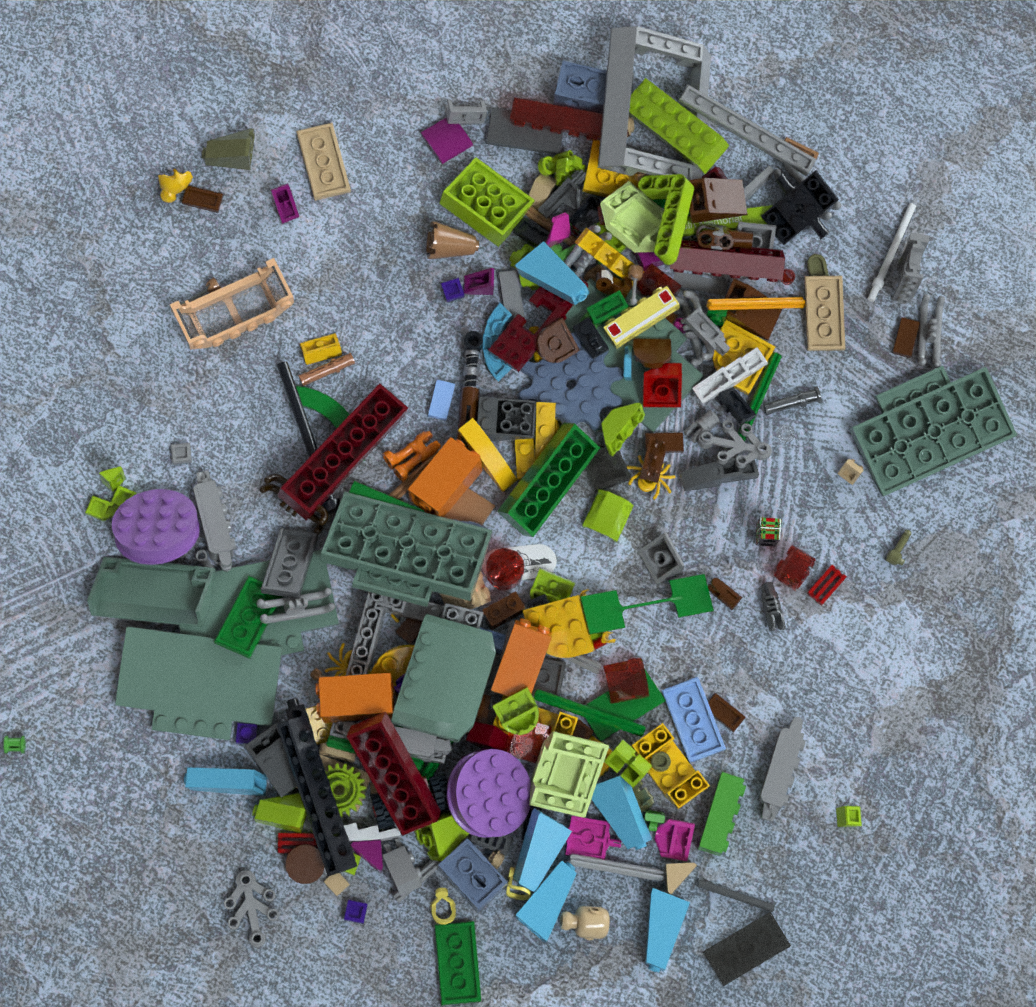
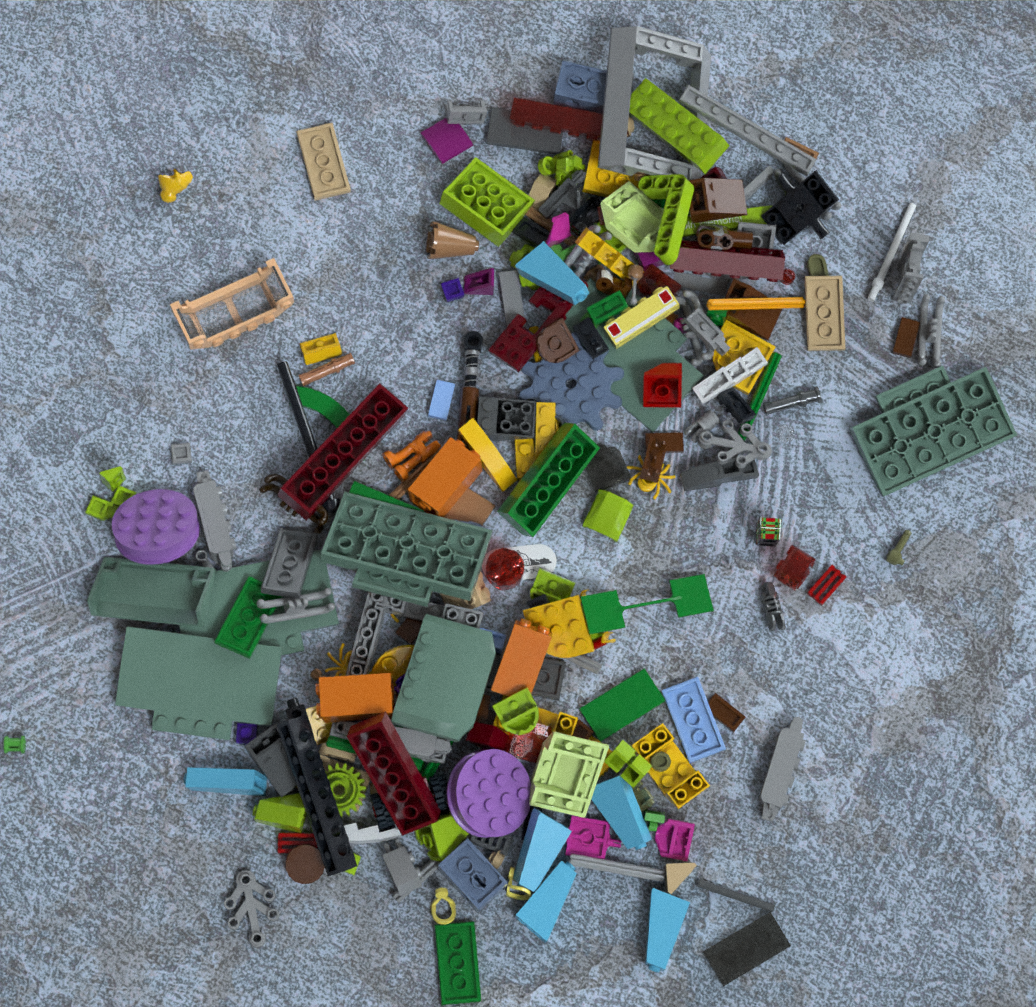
hinge [180,277,221,305] -> none
reddish brown tile [182,186,223,213] -> none
olive slope [202,128,255,170] -> none
magenta slope [270,183,300,224] -> none
tan piece [324,873,350,896] -> none
dark purple plate [344,900,368,924] -> none
magenta slope [350,840,383,874] -> none
medium azure tile [482,303,514,382] -> none
reddish brown brick [482,591,525,631] -> none
green axle [534,689,646,737] -> none
tan piece [560,906,610,940] -> none
lime slope [601,403,645,457] -> none
clear red slope [603,658,649,704] -> none
medium azure tile [623,345,632,381] -> none
reddish brown tile [633,339,672,368] -> none
light grey slope [638,532,685,584] -> none
bright green brick [698,772,746,856] -> none
reddish brown hinge [708,577,743,611] -> none
lime slope [836,806,862,827] -> none
tan tile [838,459,864,485] -> none

